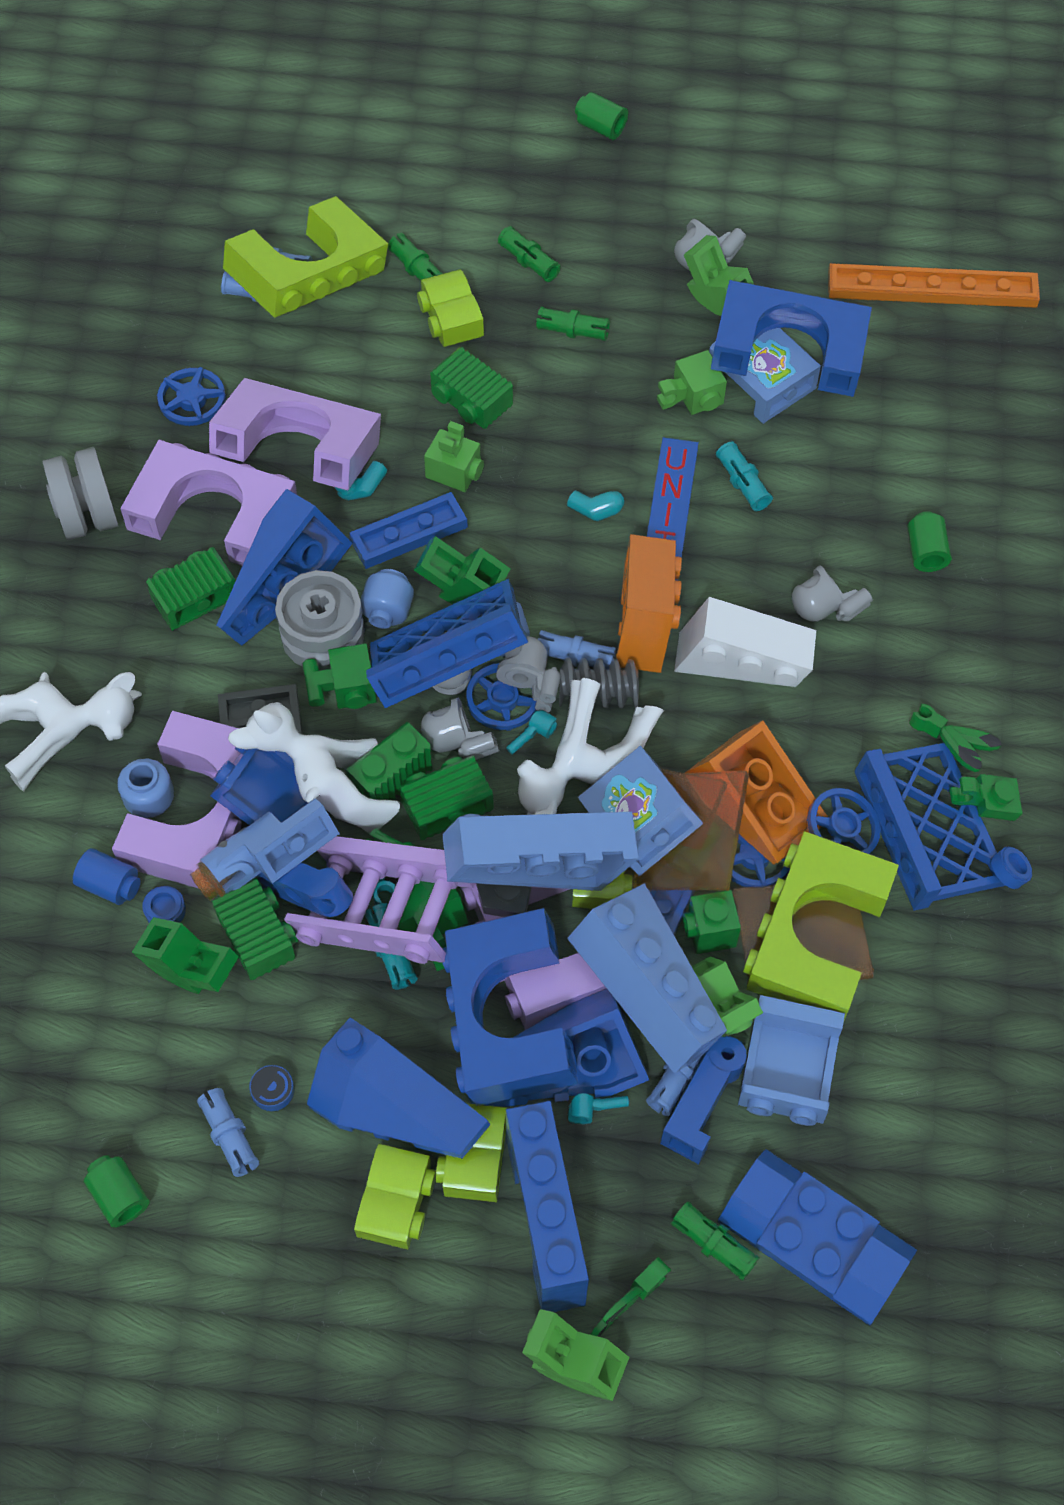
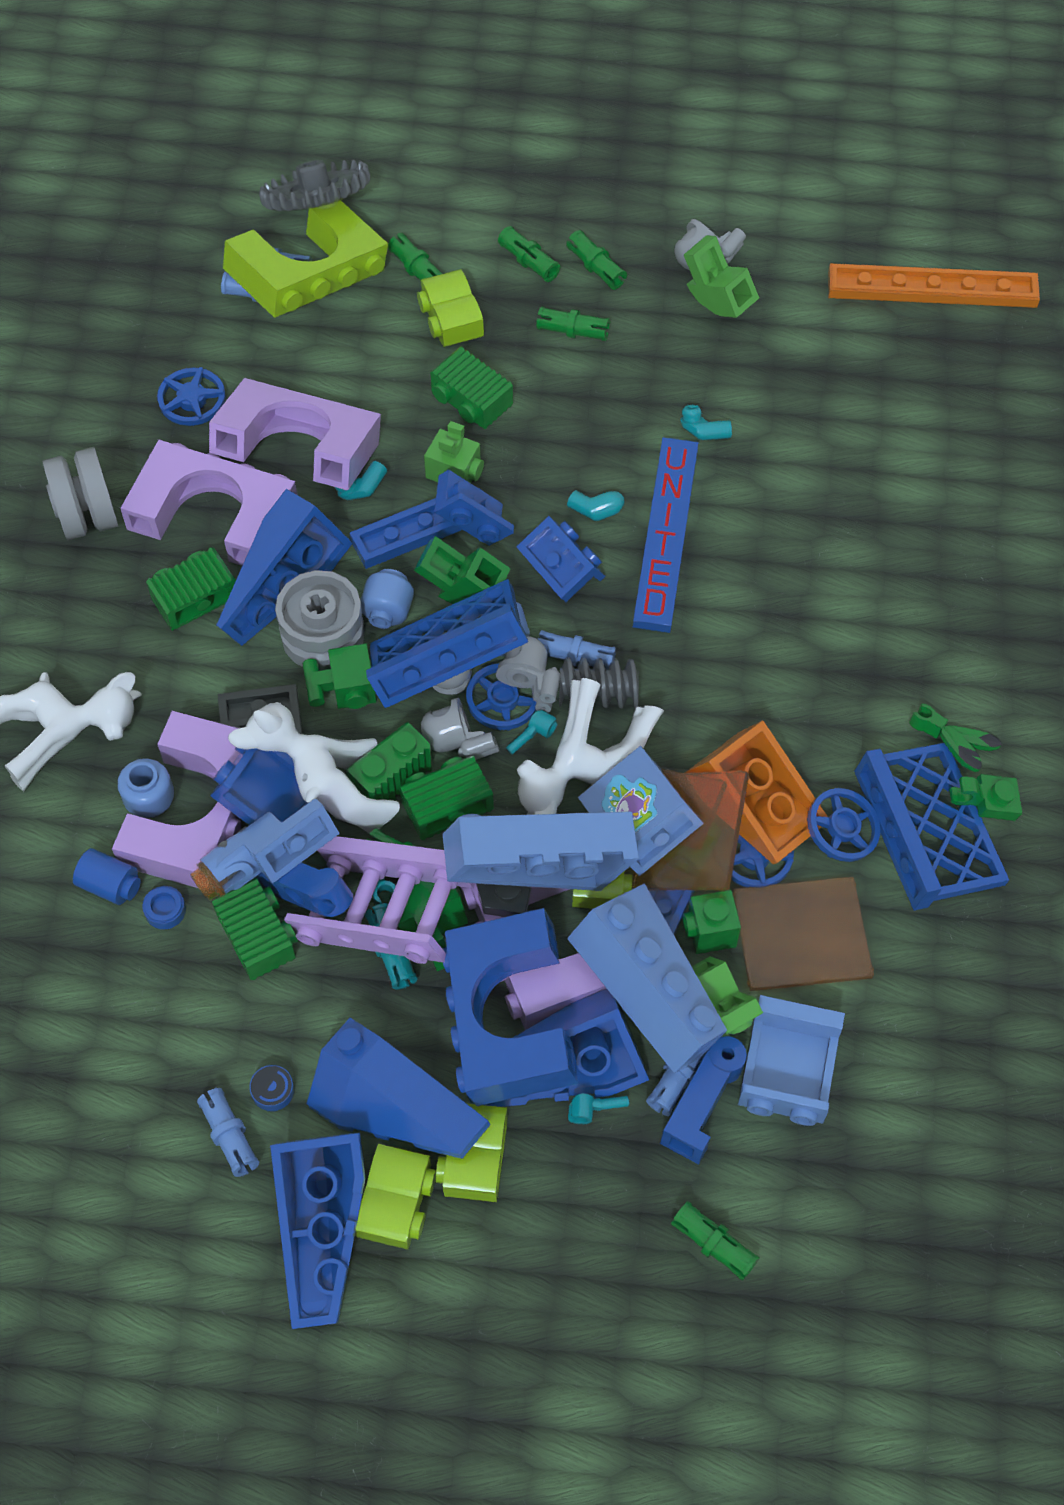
green brick [83,1155,150,1228] -> none
green brick [132,917,239,994] -> none
blue arch [506,1101,589,1312] -> none
bright green brick [522,1309,630,1401] -> none
green brick [575,92,628,140] -> none
green piece [590,1257,671,1337] -> none
orange wedge [616,534,682,673] -> none
bright green brick [657,350,727,415] -> none
white wedge [674,597,816,687] -> none
medium blue panel [709,328,821,424] -> none
blue arch [711,280,872,397] -> none
teal pin [716,441,773,511] -> none
blue piece [718,1149,917,1326] -> none
lime arch [743,831,899,1023] -> none
light grey piece [792,565,873,622] -> none
green brick [907,512,952,572] -> none
blue tile [991,846,1032,889] -> none
none -> dark grey gear [259,160,371,211]
none -> blue wedge [270,1133,365,1329]
none -> blue bracket [434,470,514,546]
none -> blue bracket [516,516,606,602]
none -> green pin [566,230,627,290]
none -> teal arm [680,405,732,440]

